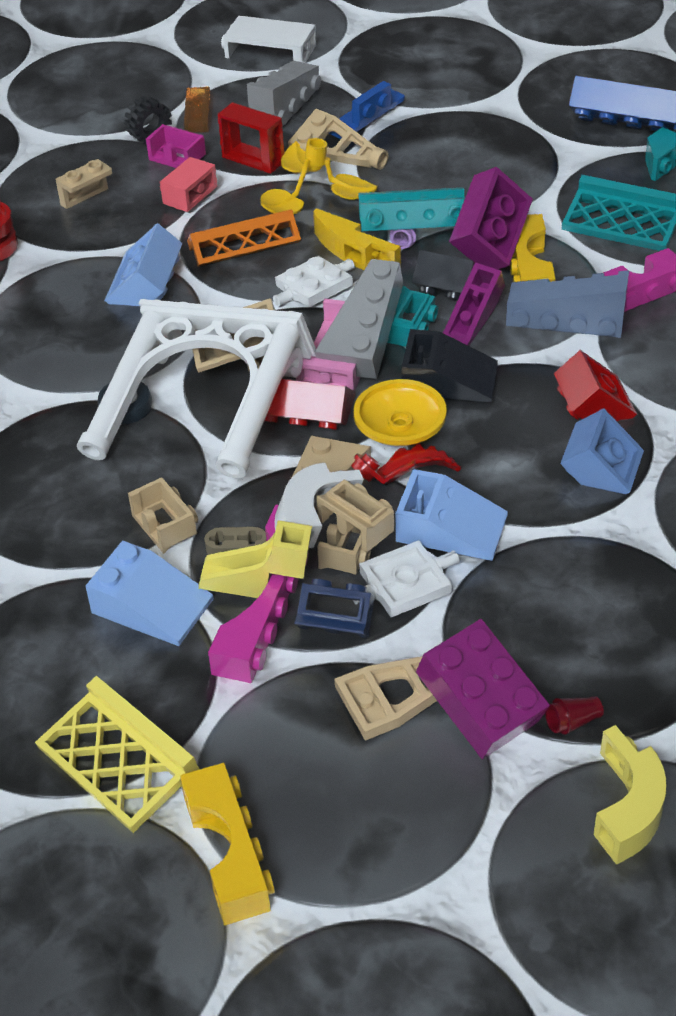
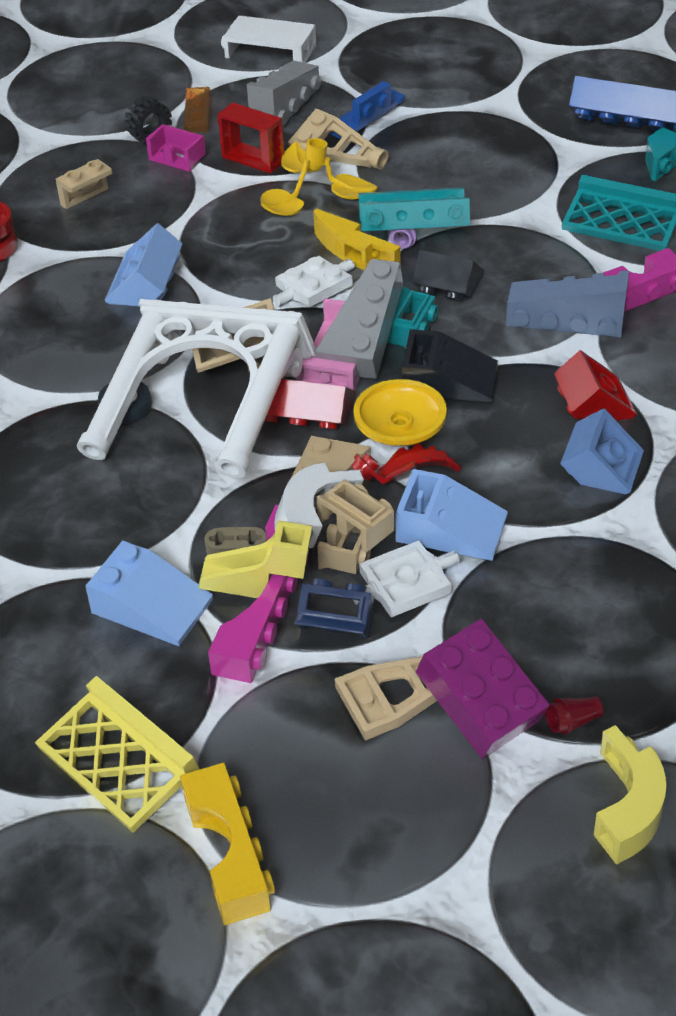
tan window [128,477,198,554] -> none
coral brick [160,157,217,212] -> none
orange fence [187,209,301,267] -> none
magenta slope [443,262,505,346] -> none
magenta brick [449,167,533,269] -> none
yellow arch [510,214,556,282] -> none

